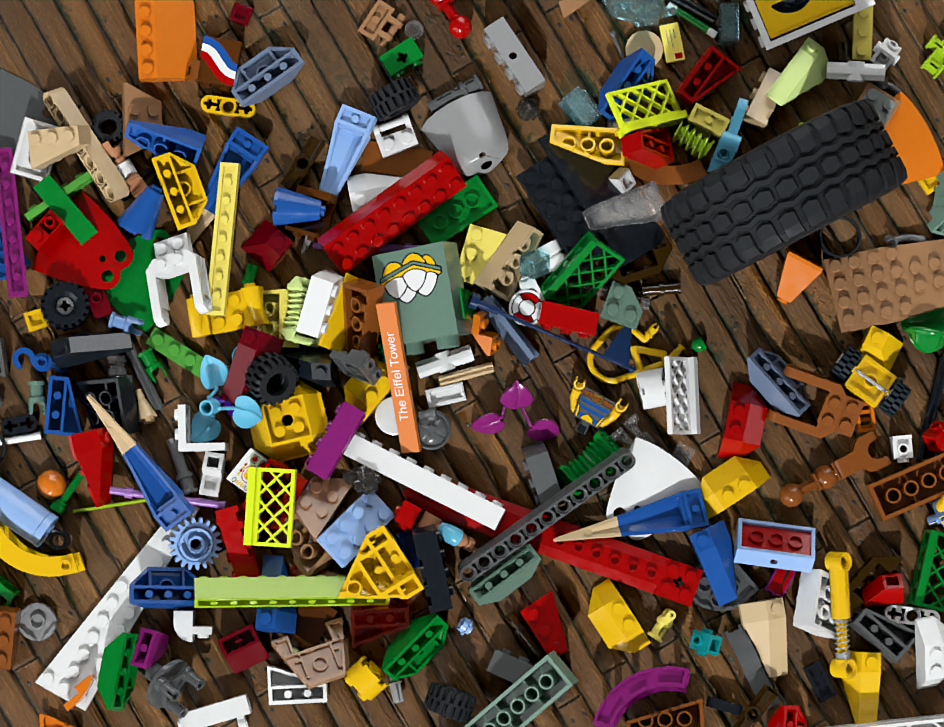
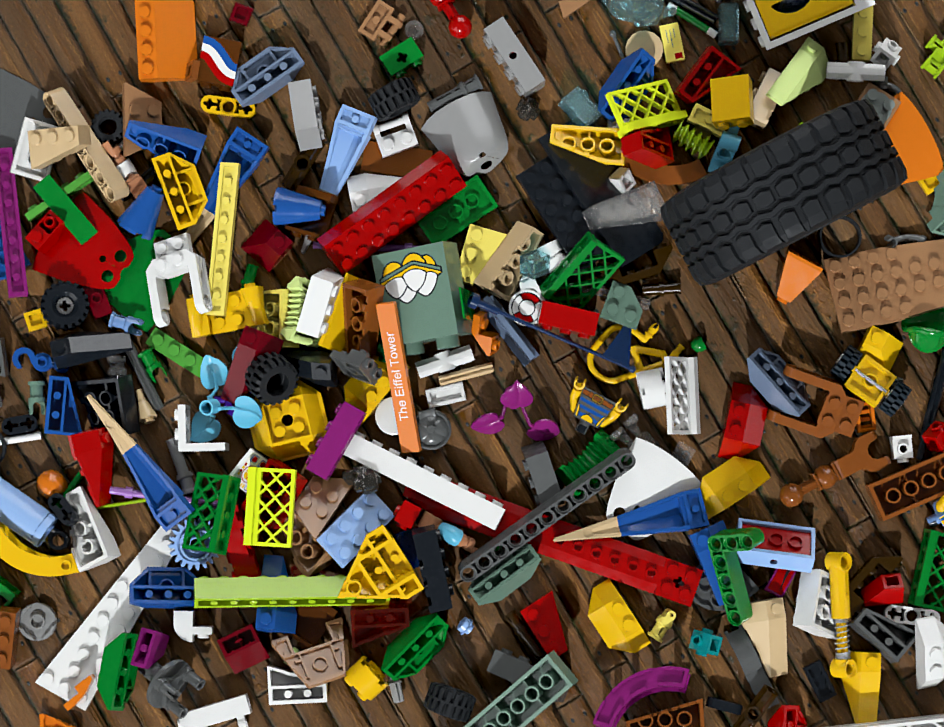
white brick [199,451,225,497] -> none
none -> black beam [48,493,79,526]
none -> white wedge [66,486,121,572]
none -> green fence [182,472,241,555]
none -> light grey brick [288,79,325,151]
none -> green beam [707,527,764,626]
none -> yellow brick [710,74,754,130]

